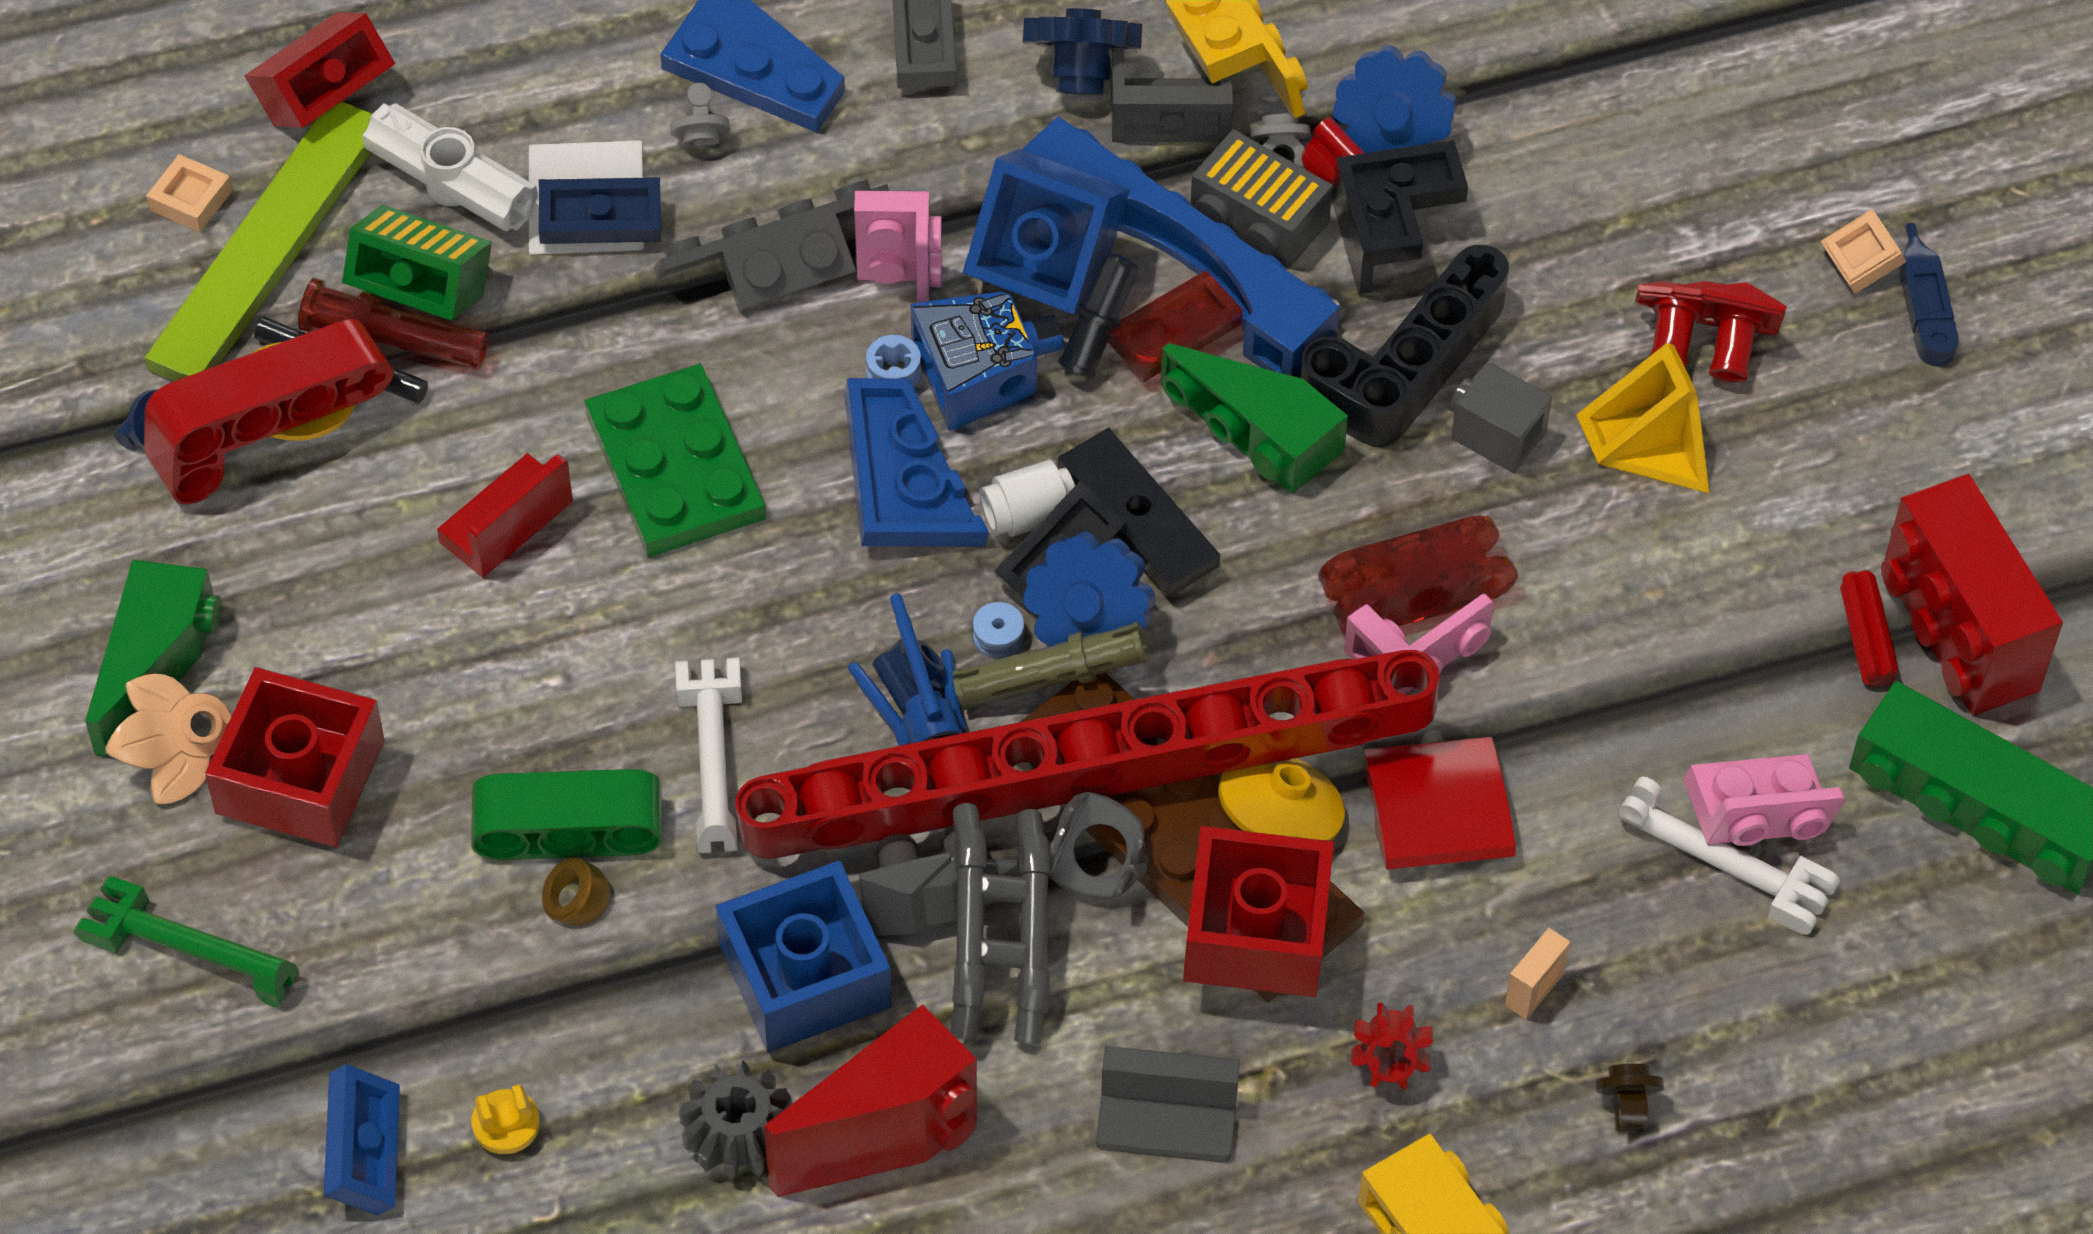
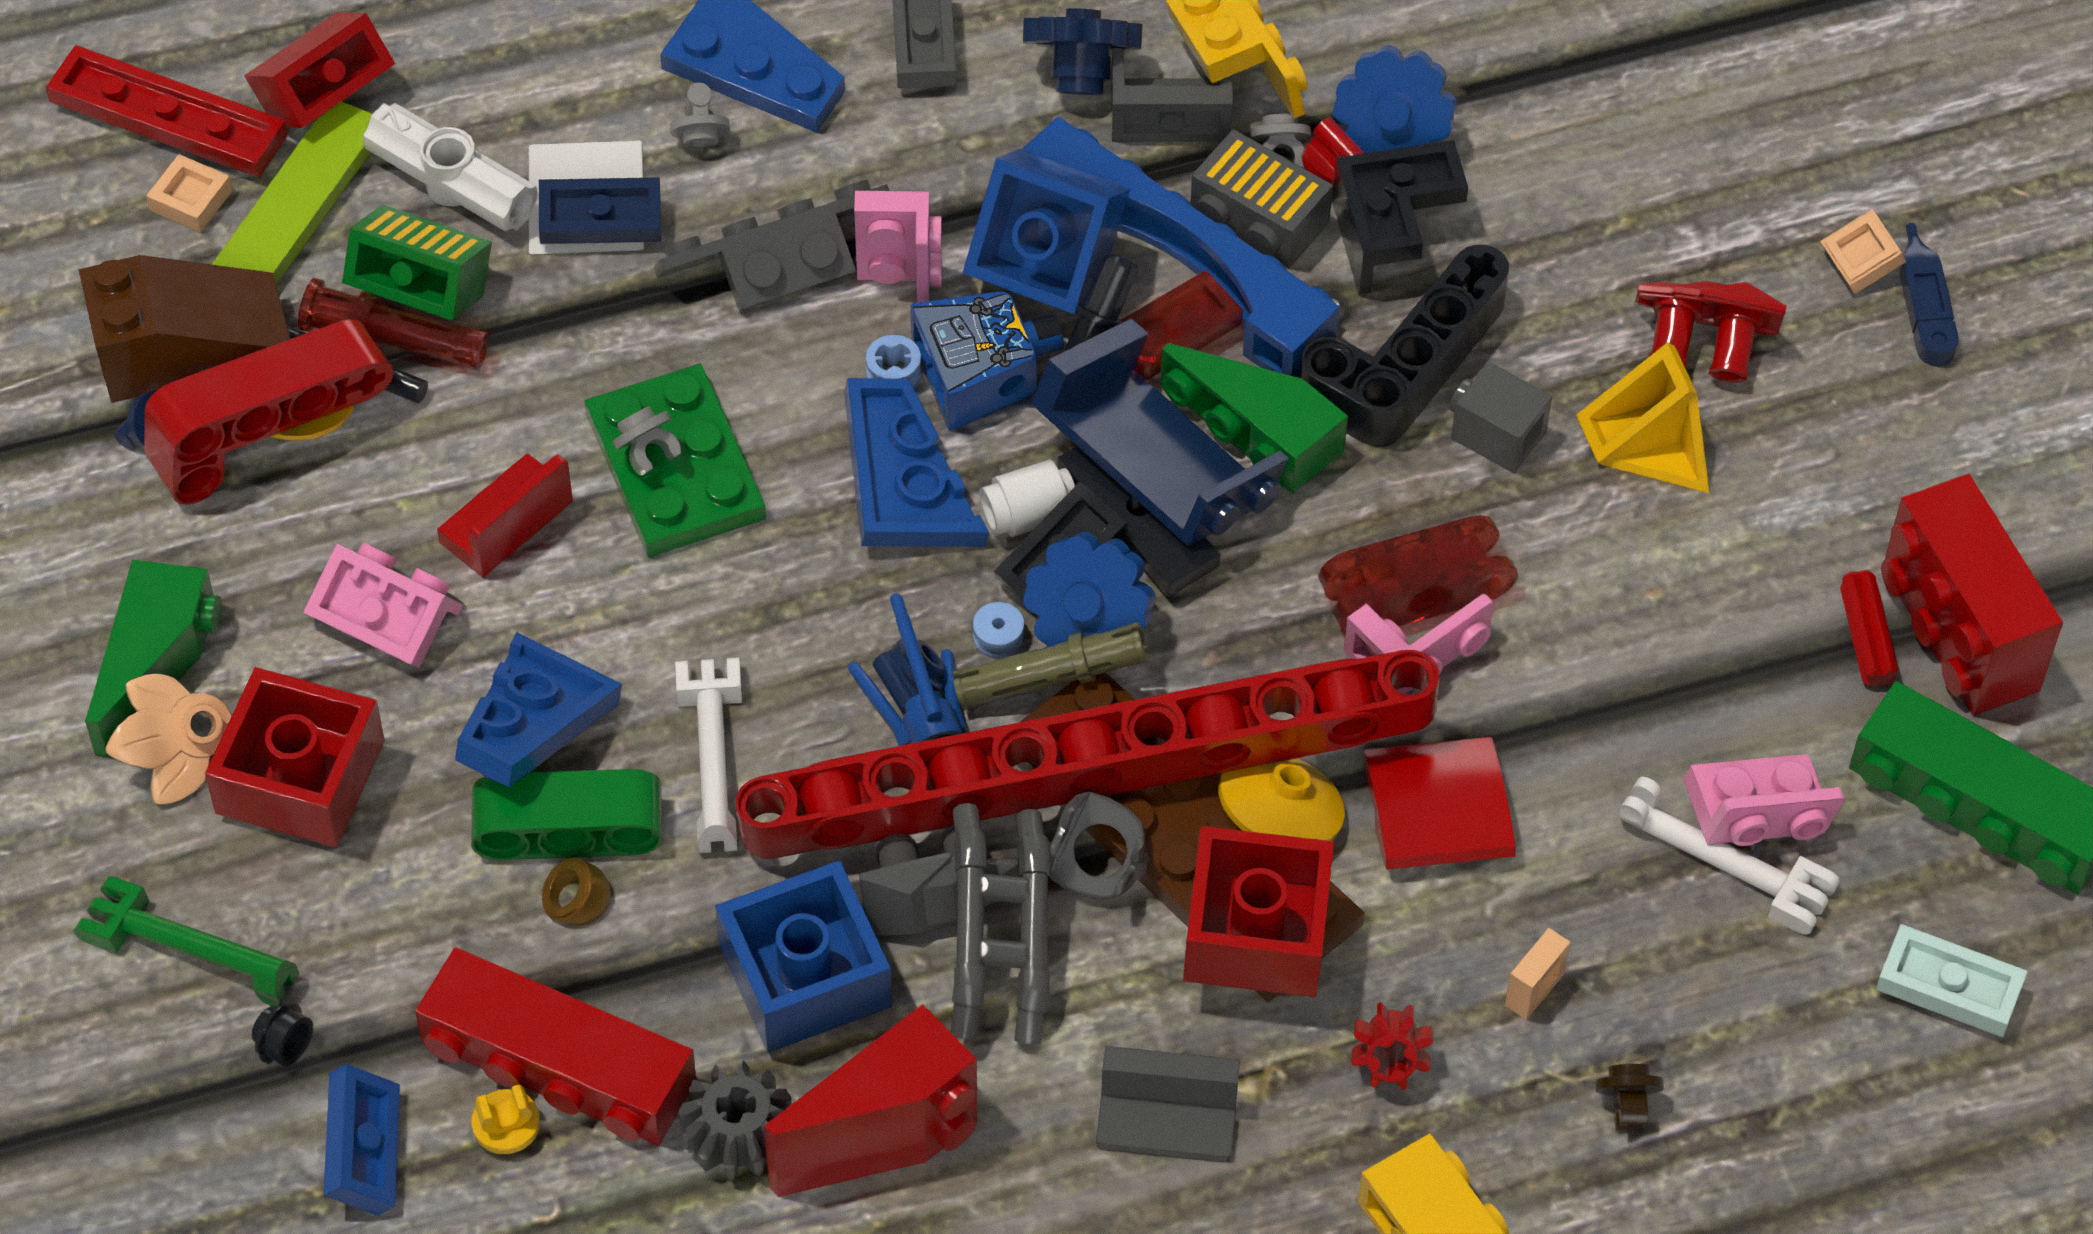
none -> red plate [46,45,288,178]
none -> reddish brown slope [79,255,290,403]
none -> black plate [252,1002,313,1066]
none -> bright pink bracket [303,542,463,668]
none -> red brick [415,947,697,1146]
none -> blue wing [455,632,622,787]
none -> light grey plate [612,406,681,476]
none -> dark blue panel [1031,318,1289,546]
none -> light aqua plate [1876,924,2028,1037]

